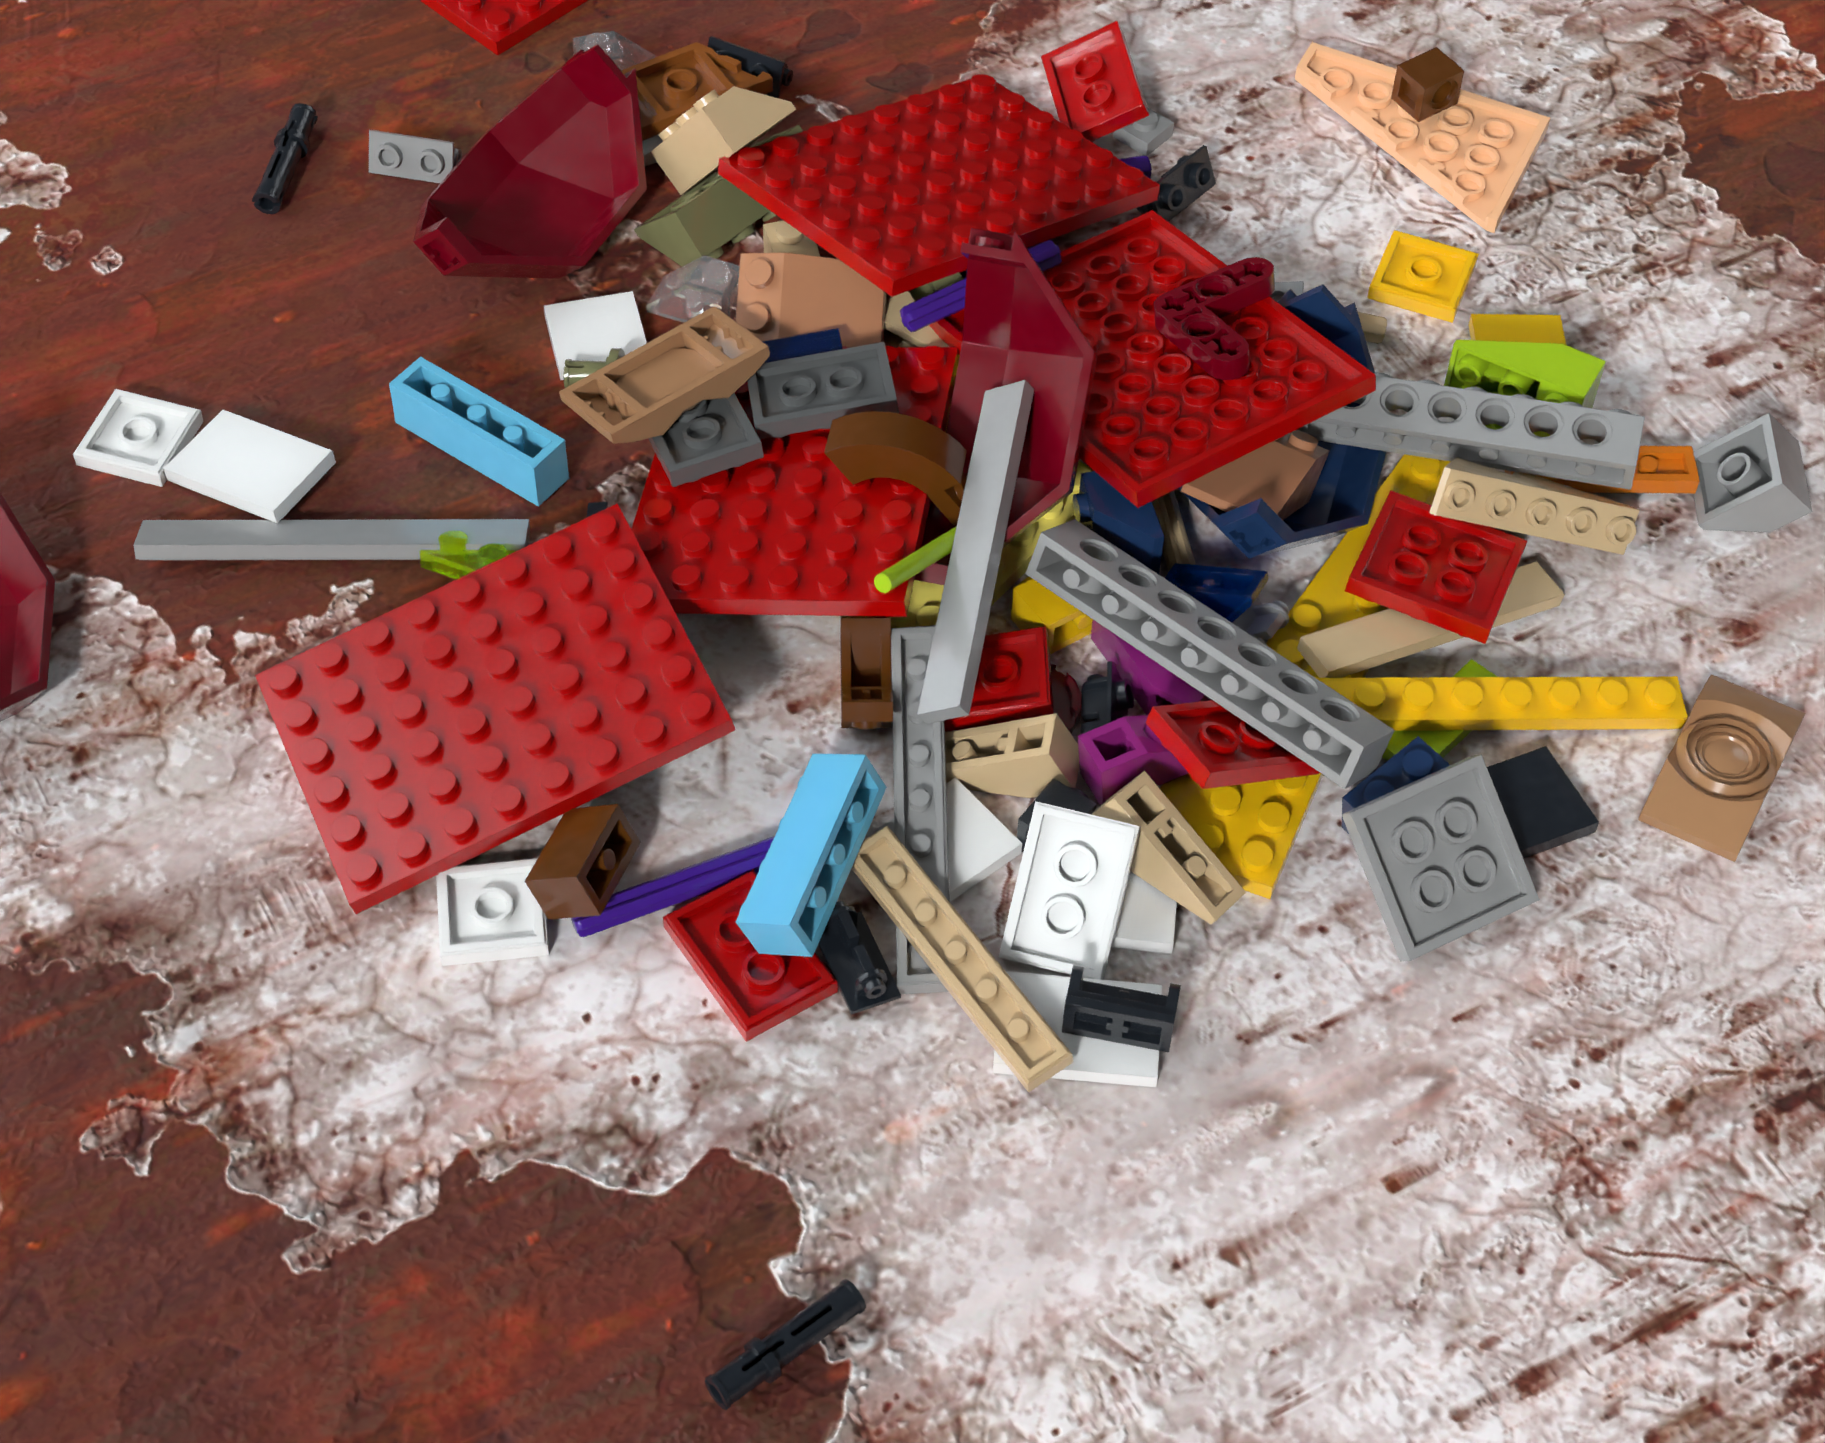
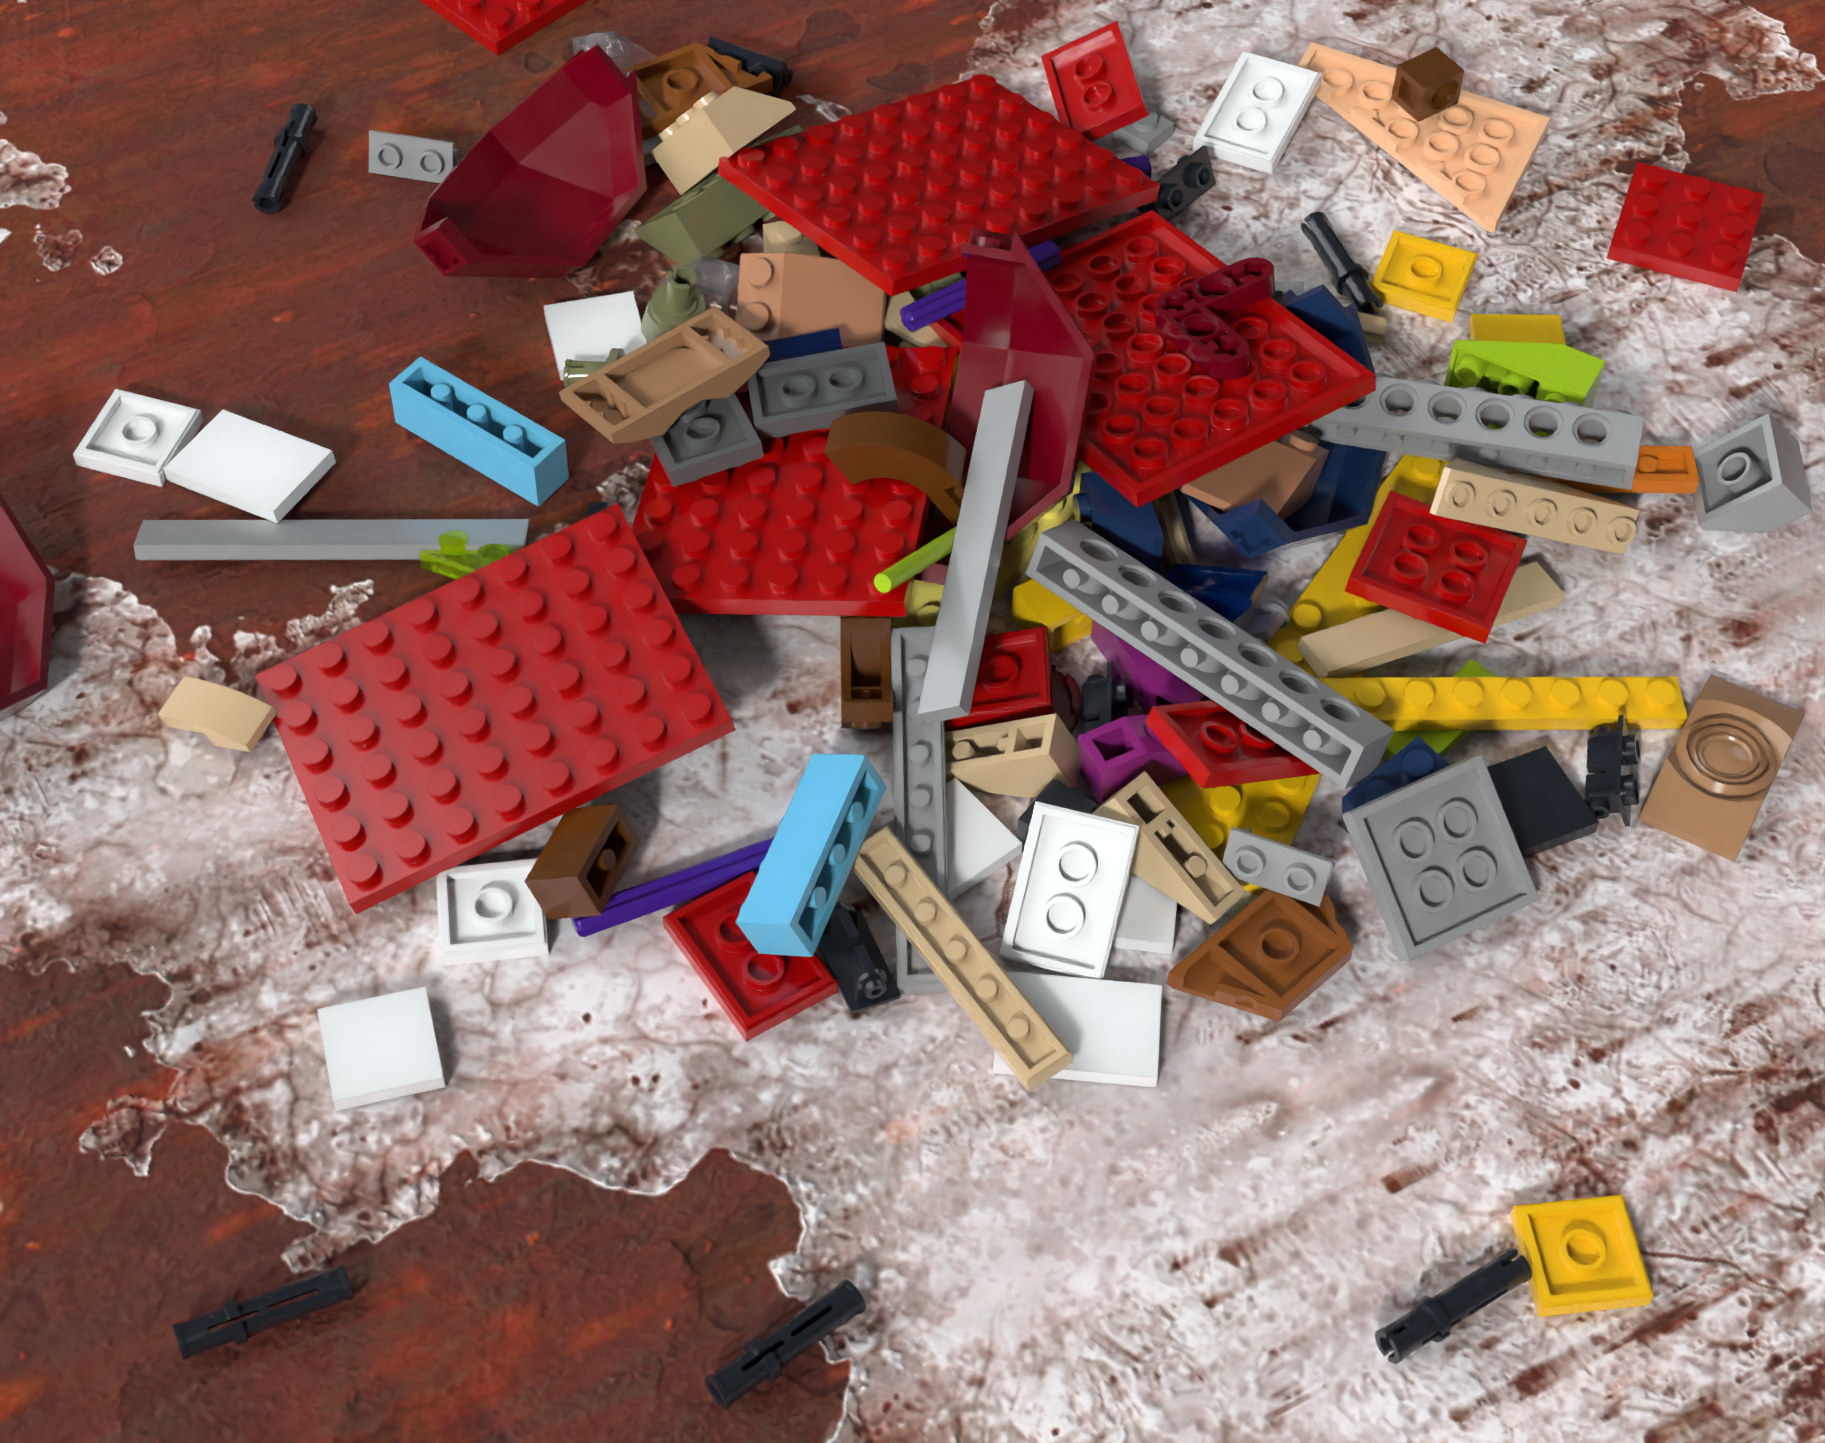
black hinge [1062,965,1181,1052] -> none
none -> tan slope [157,676,277,752]
none -> black pin [172,1264,354,1360]
none -> white tile [317,986,445,1111]
none -> olive piece [641,264,706,342]
none -> dark orange wing [1167,889,1353,1022]
none -> white tile [1193,51,1321,174]
none -> light grey hinge [1222,827,1335,907]
none -> black pin [1301,212,1383,315]
none -> black pin [1375,1247,1532,1364]
none -> yellow tile [1510,1194,1654,1317]
none -> black hinge [1584,715,1641,826]
none -> red plate [1607,162,1765,292]

